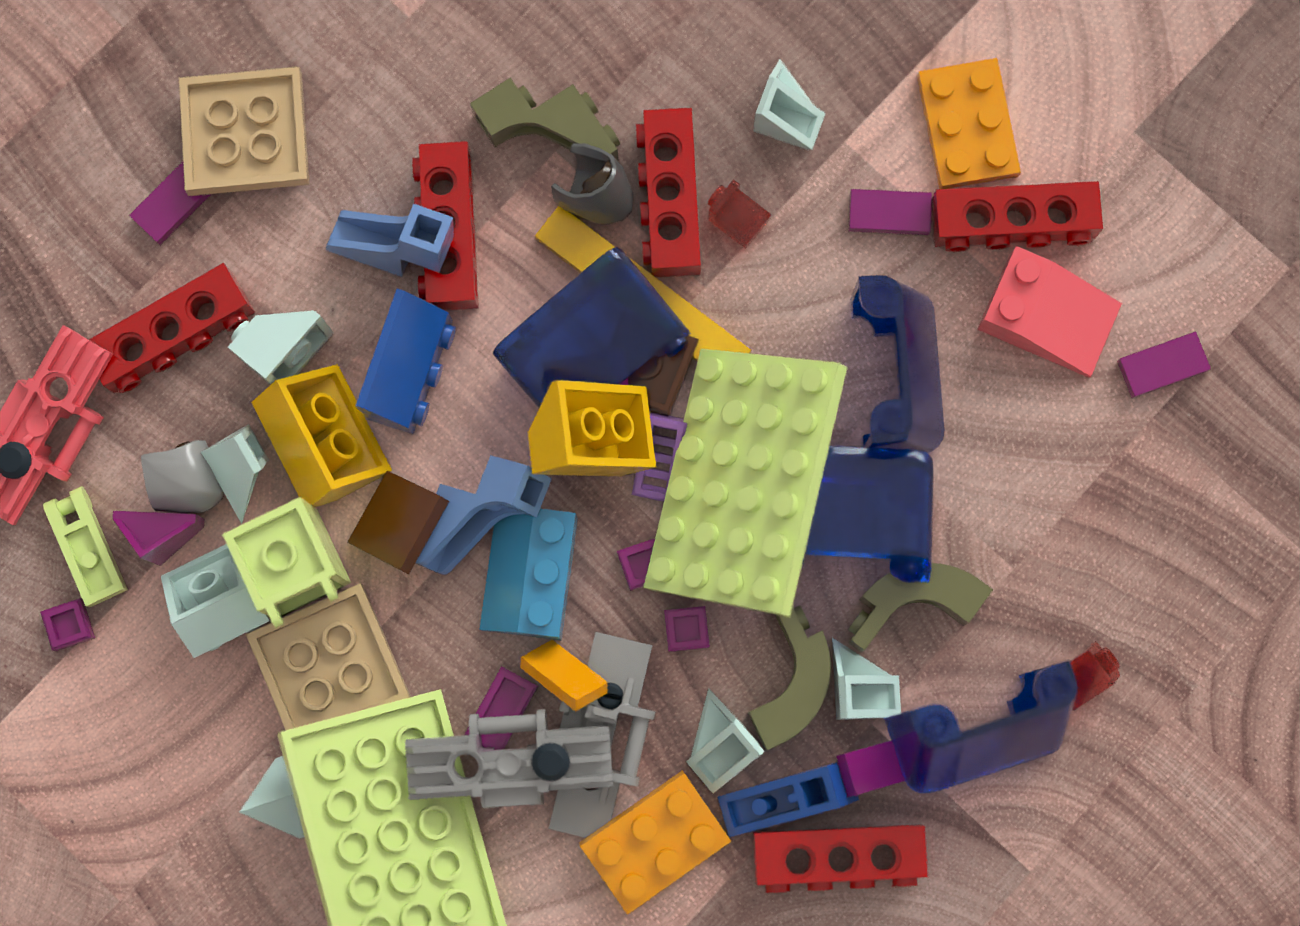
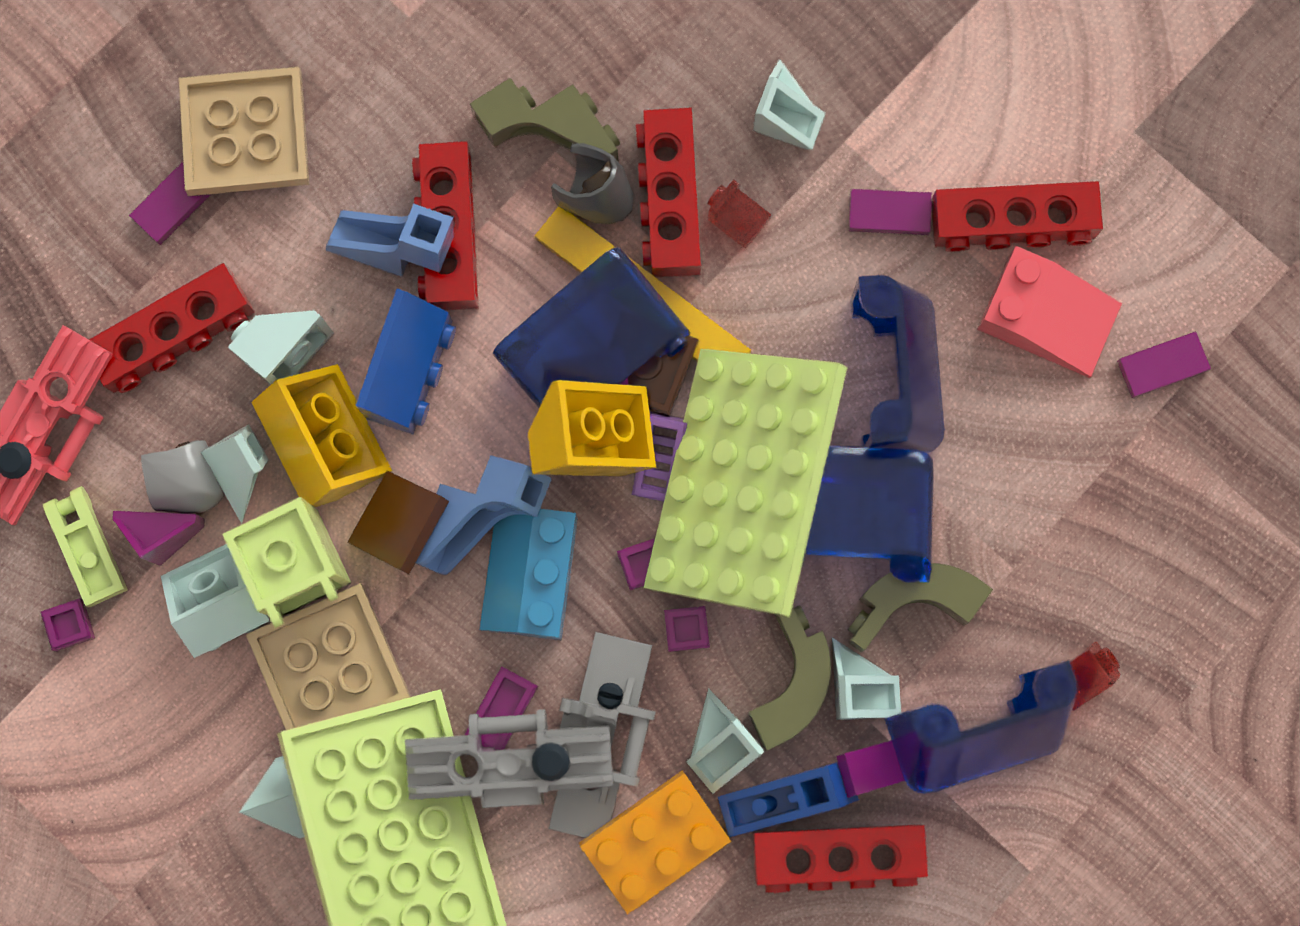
light orange tile [520,640,608,712] -> none
light orange plate [917,58,1021,189] -> none

